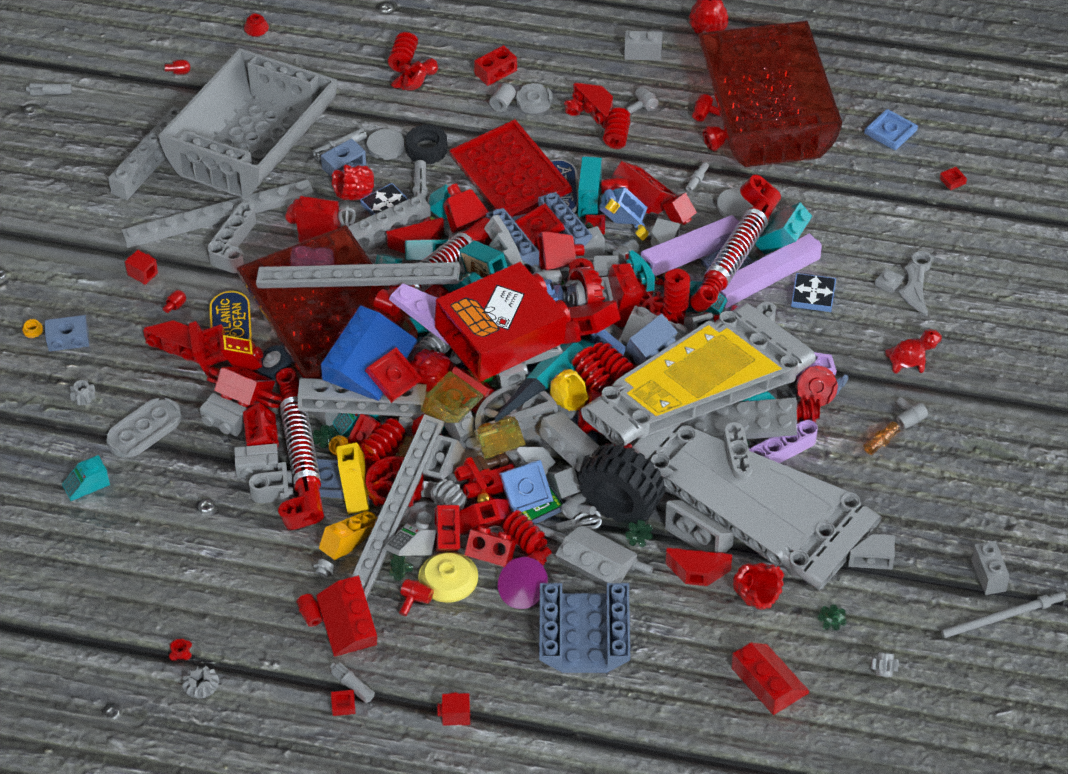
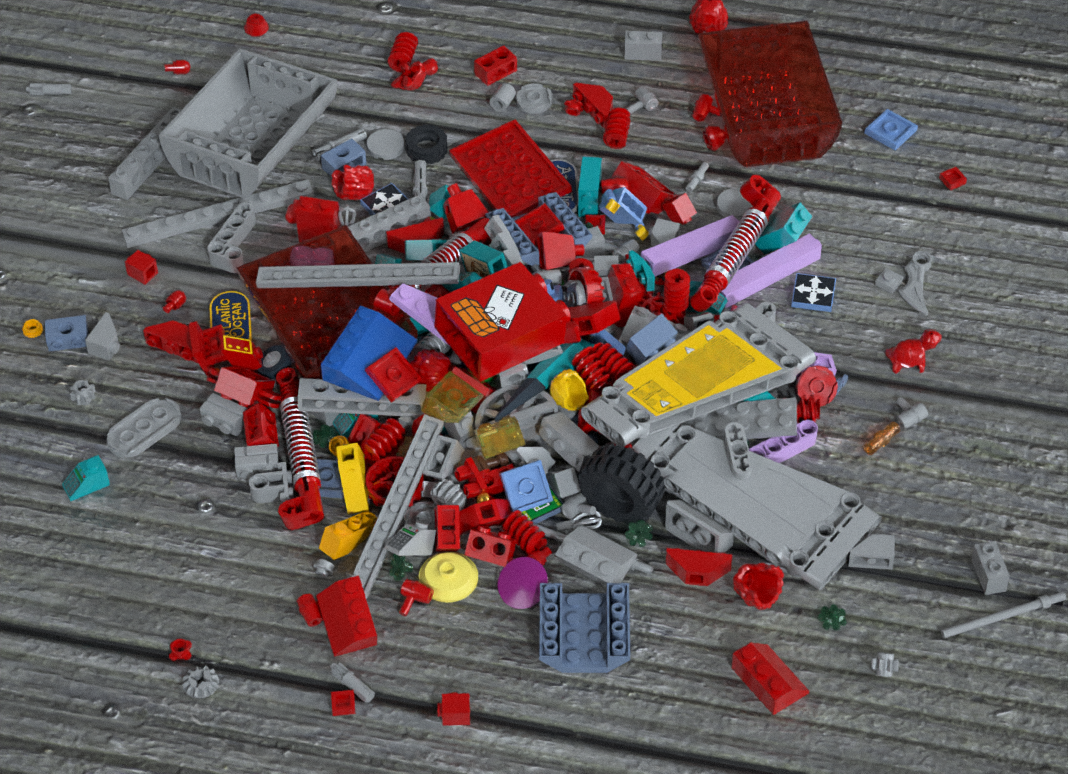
none -> light grey slope [85,312,120,361]

